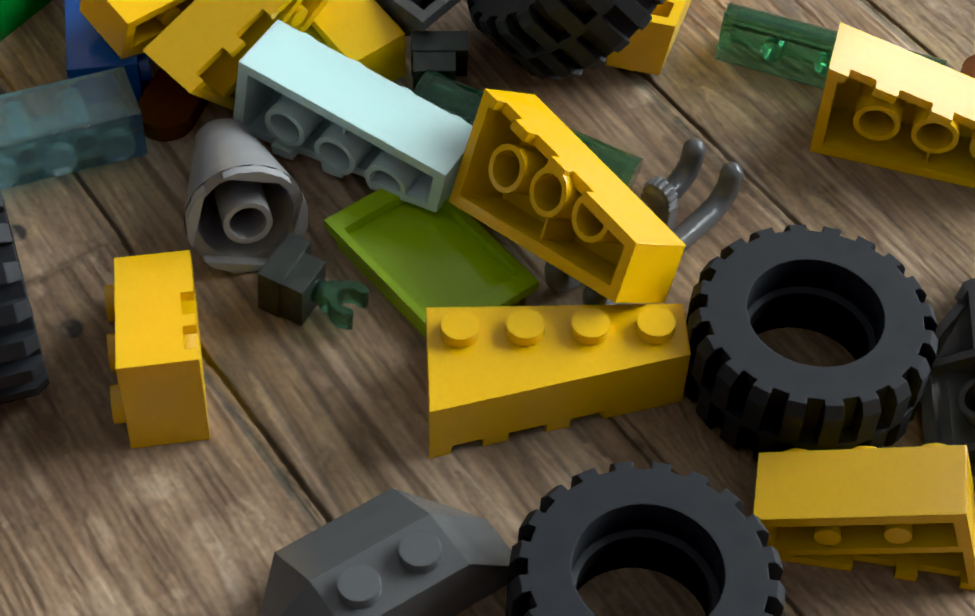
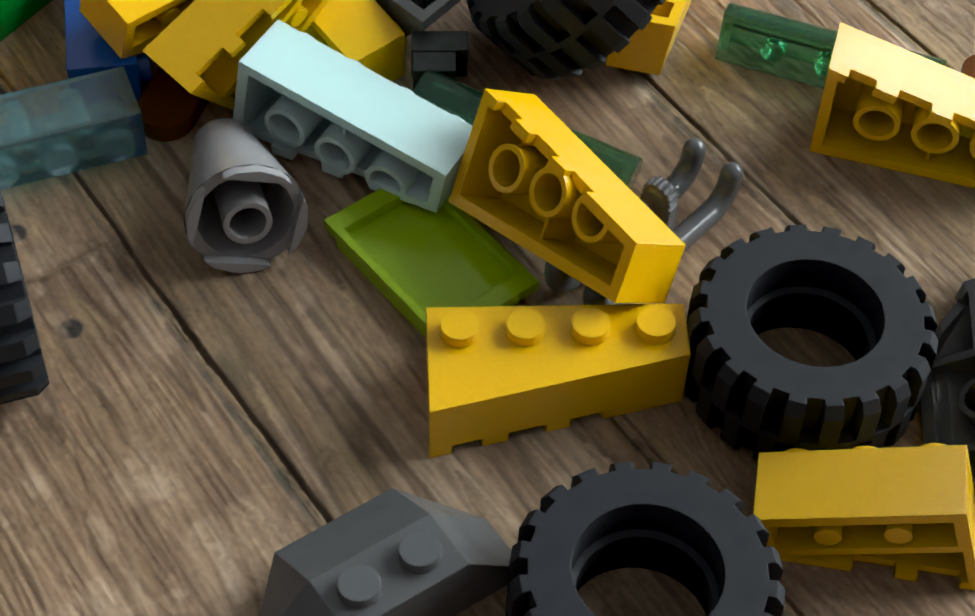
yellow wedge [104,250,210,449] -> none
pearl dark grey piece [257,232,369,330] -> none

